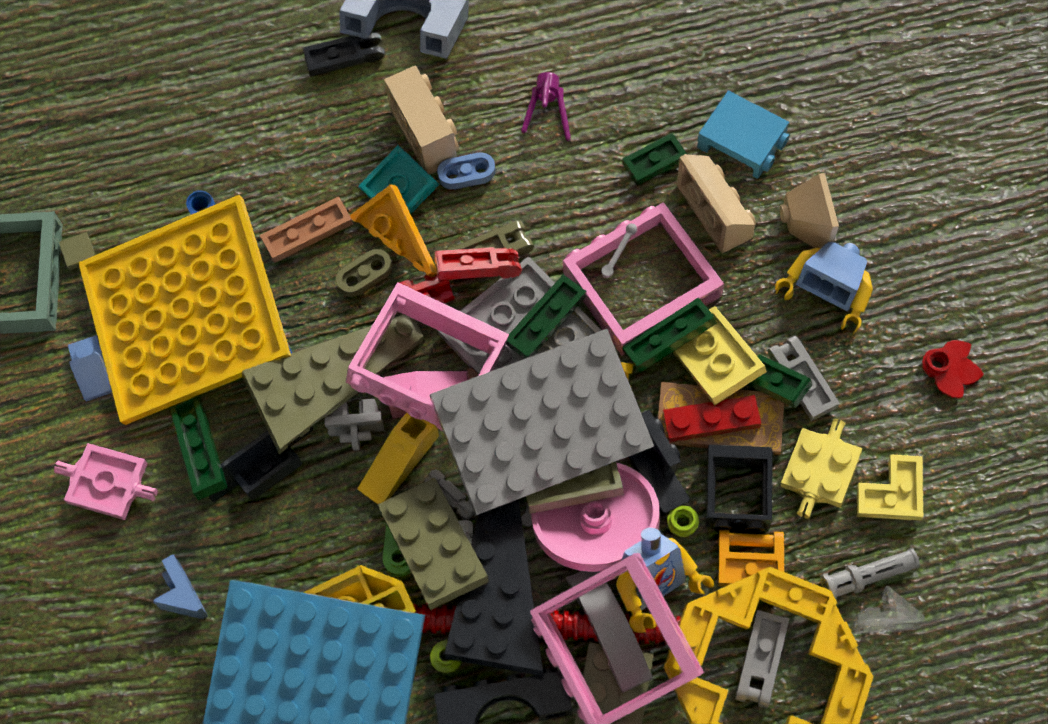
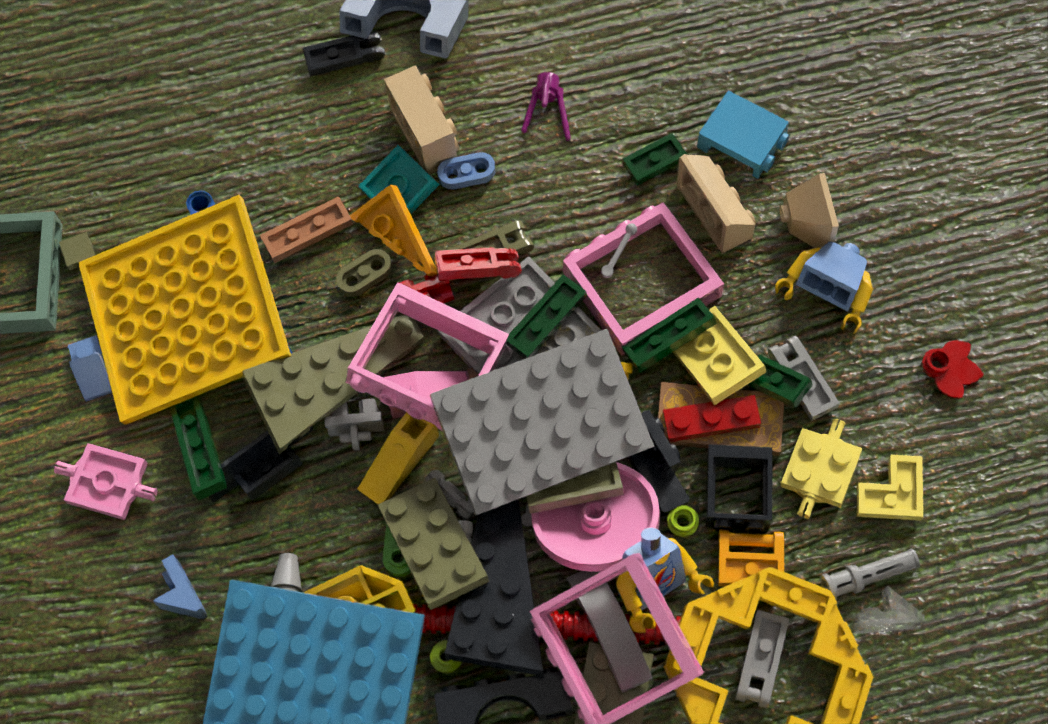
none -> light grey cone [271,553,302,592]

